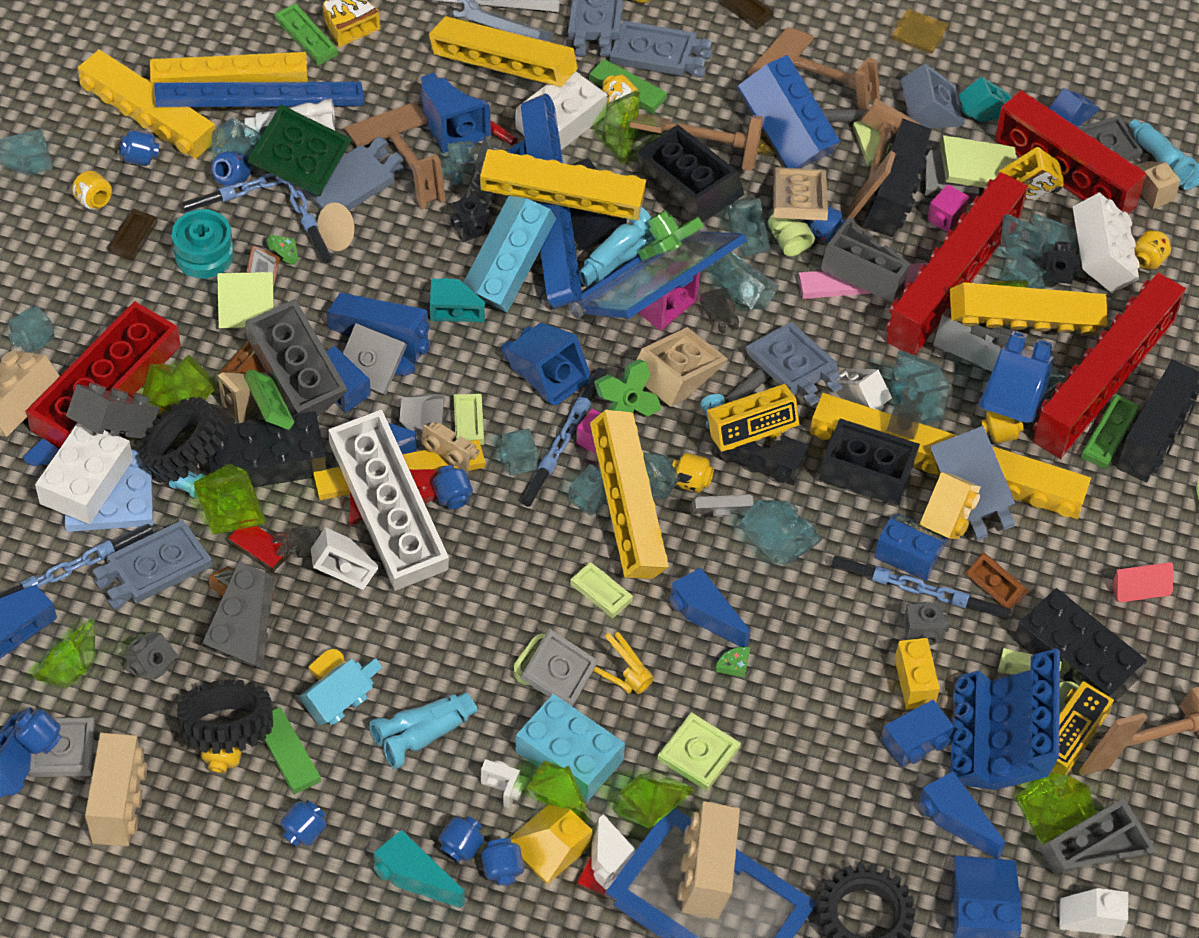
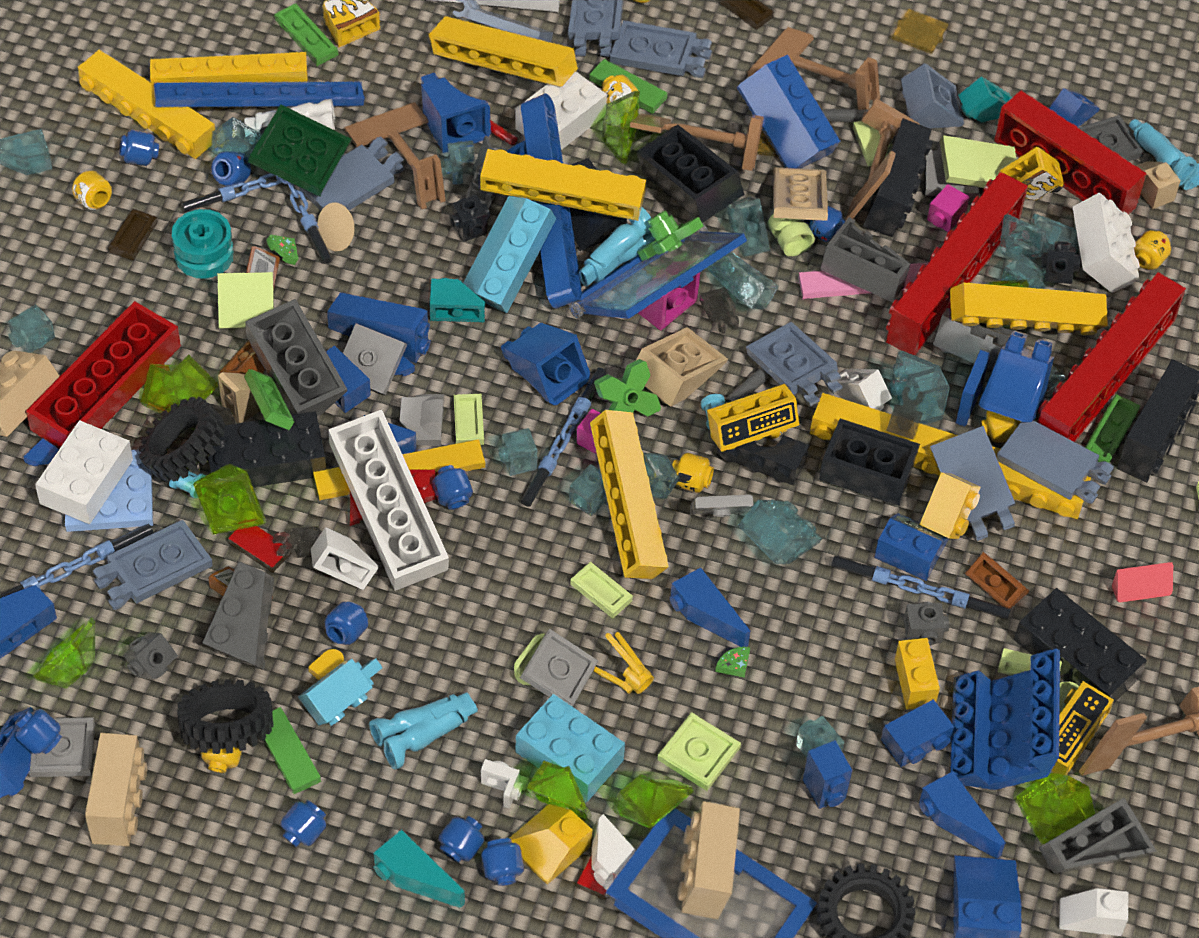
dark grey wedge [66,382,159,439] -> none
tan hinge [421,422,479,472] -> none
none -> blue head [324,601,368,645]
none -> clear light blue brick [796,716,844,758]
none -> blue brick [803,740,852,809]
none -> blue tile [956,350,990,427]
none -> sand blue tile [997,421,1114,504]

